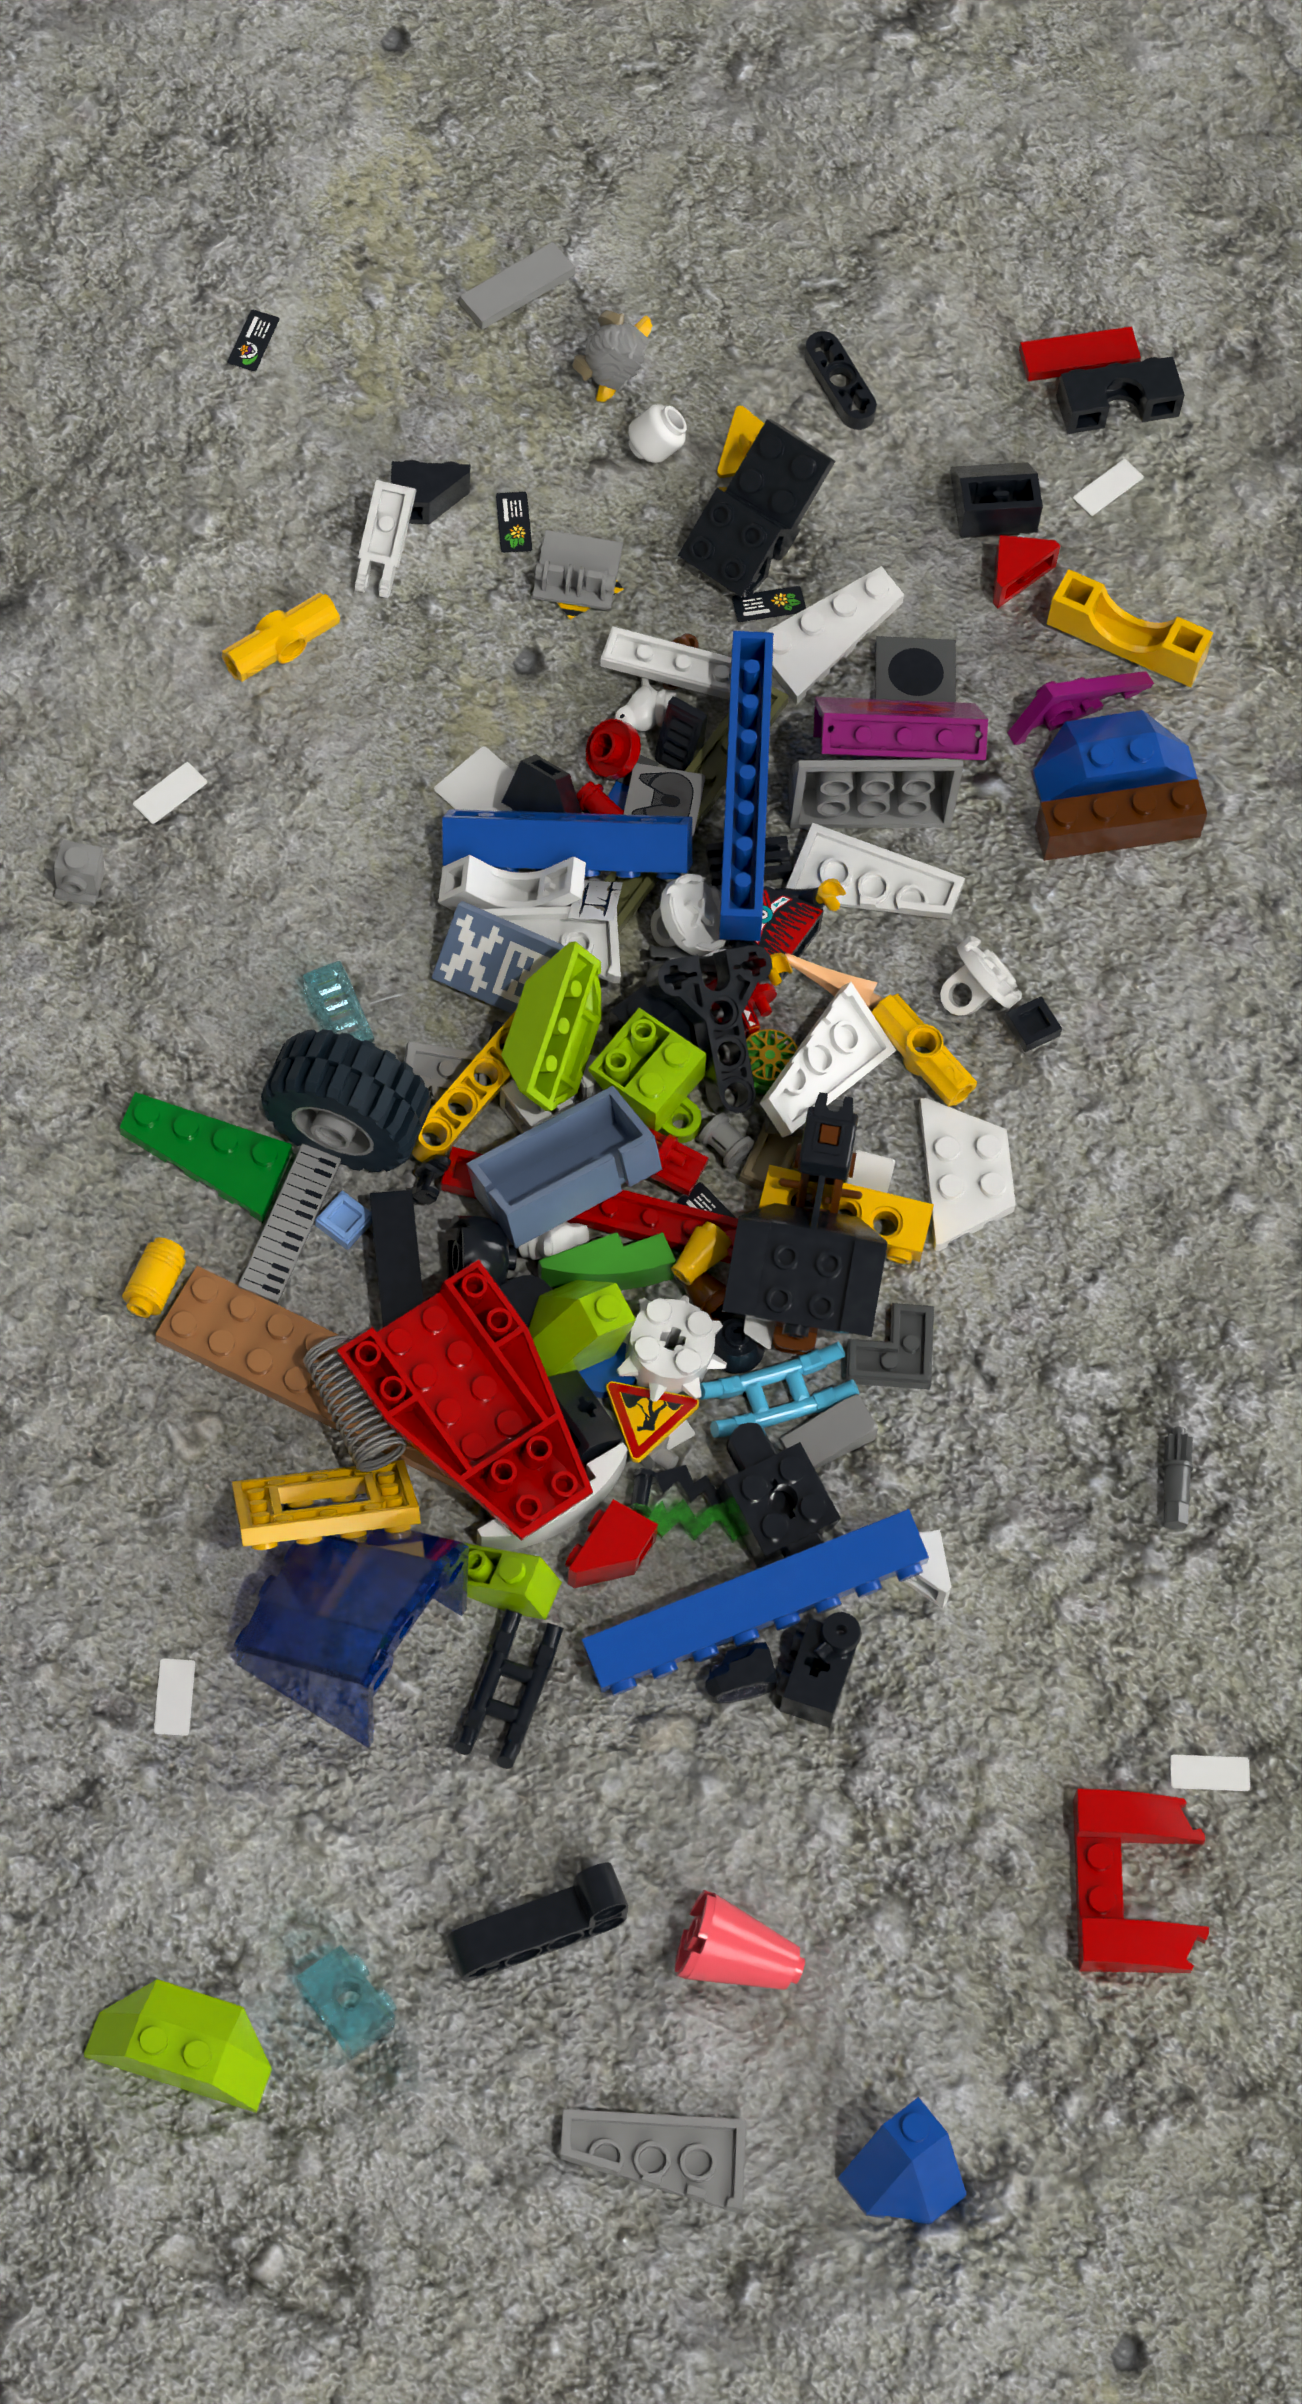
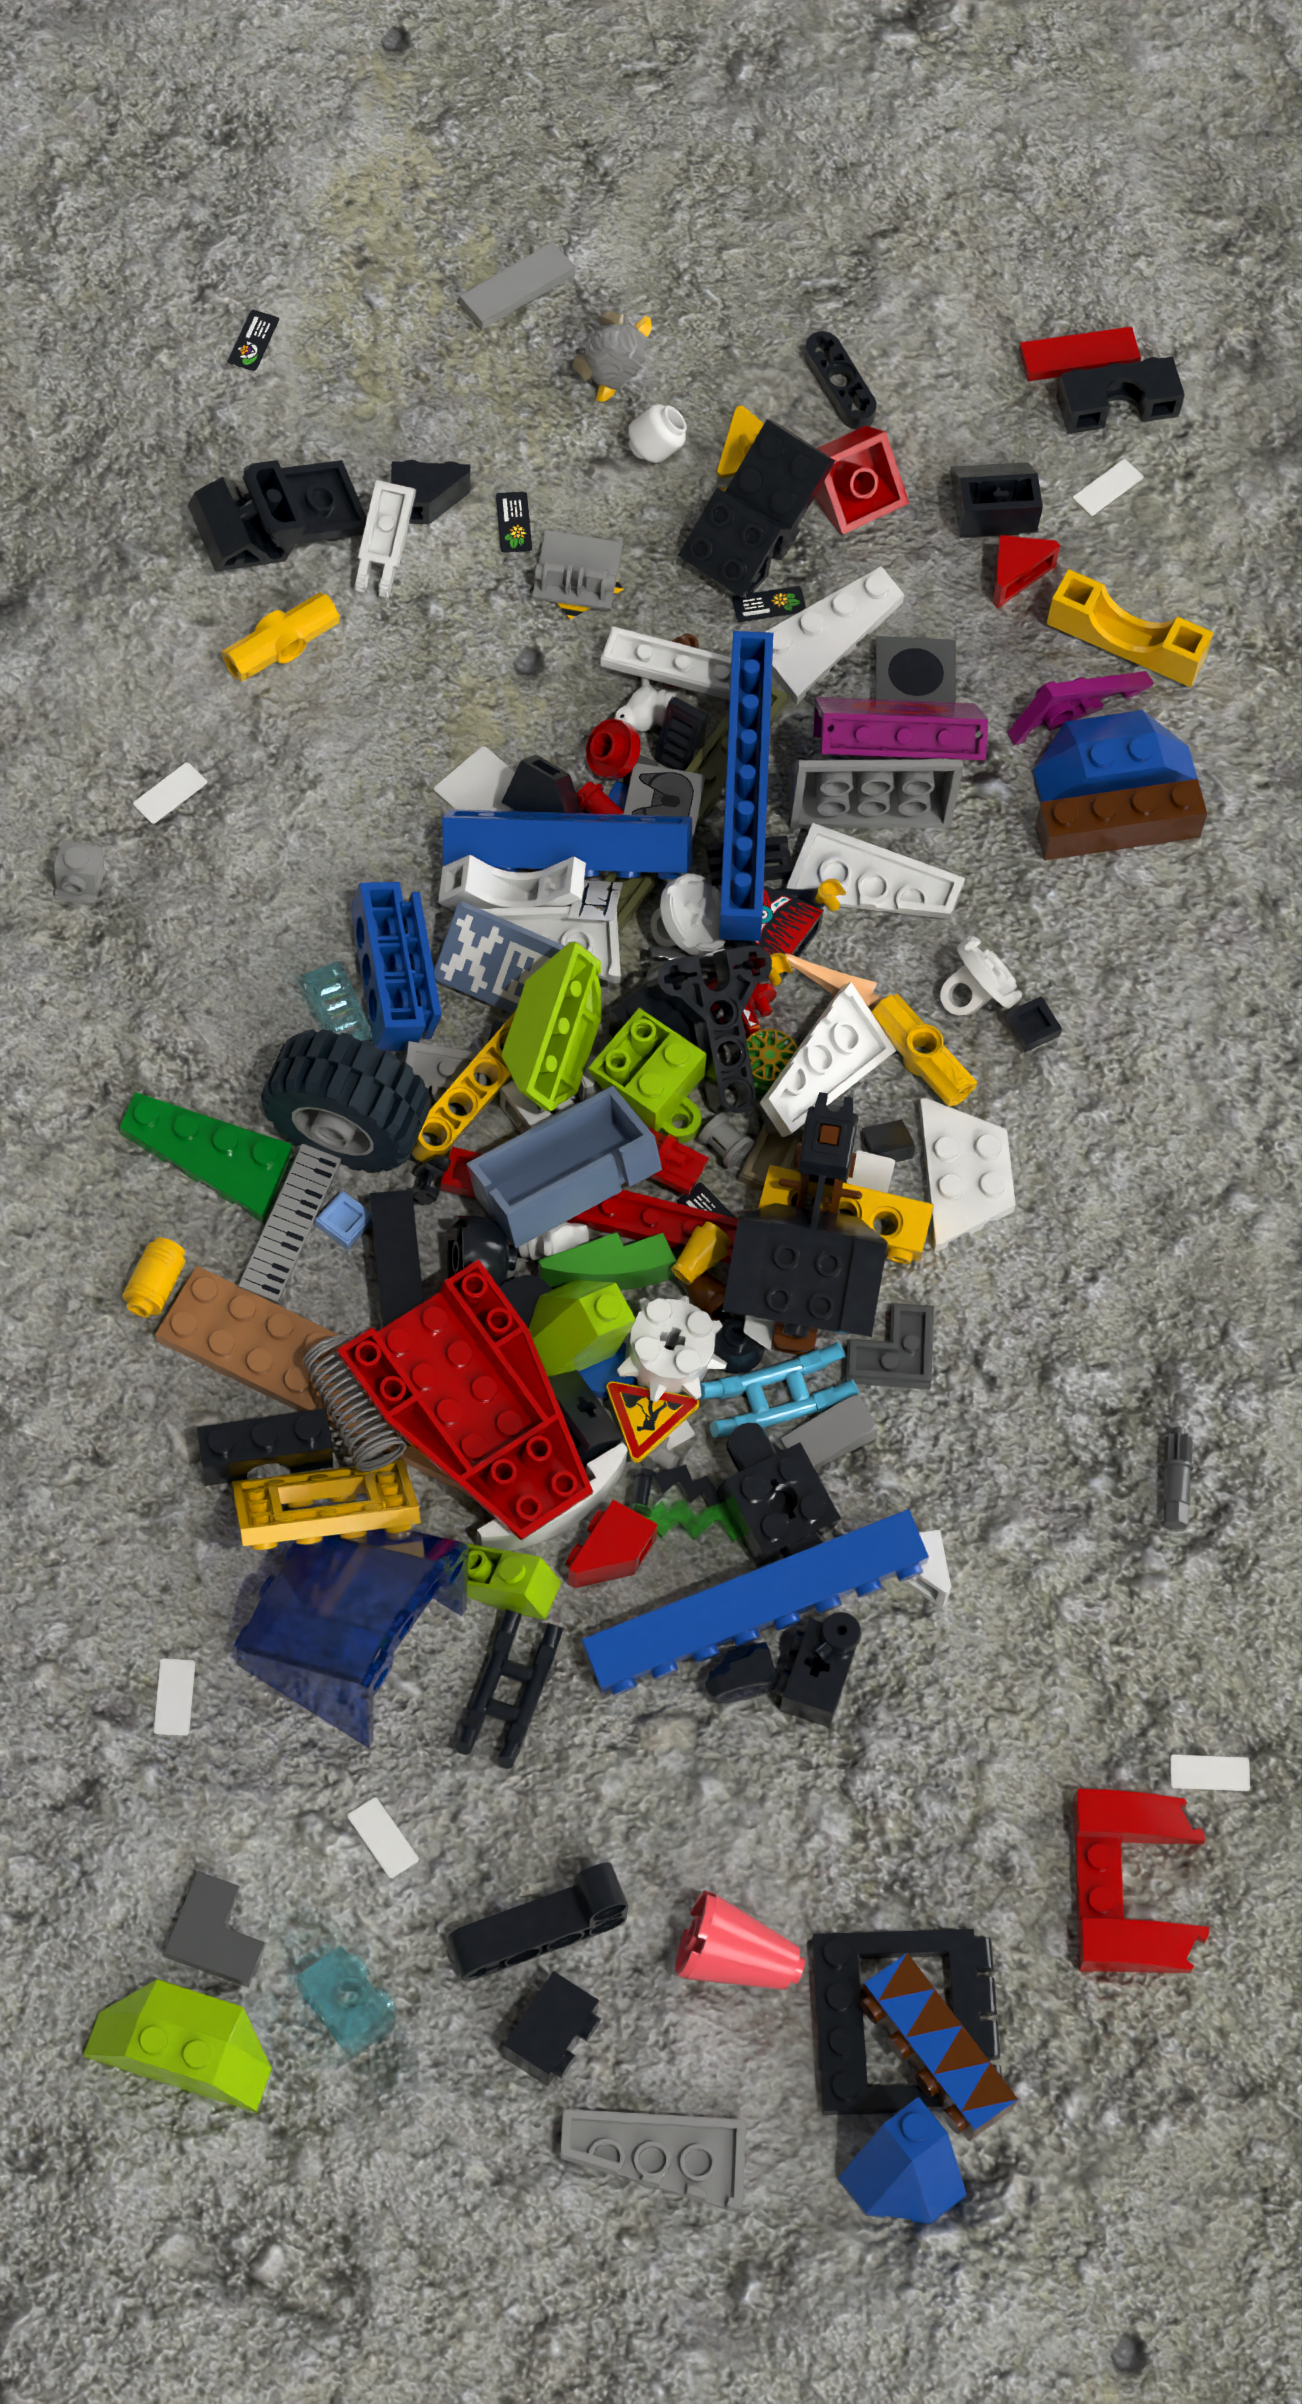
none -> dark grey tile [164,1871,265,1988]
none -> black piece [188,460,367,571]
none -> black arch [197,1408,333,1486]
none -> white sticker [347,1797,419,1878]
none -> blue brick [350,882,442,1051]
none -> black brick [502,1971,601,2087]
none -> black hinge [811,1929,1002,2115]
none -> red slope [815,426,909,535]
none -> reddish brown brick [859,1953,1018,2141]
none -> black slope [862,1119,915,1162]

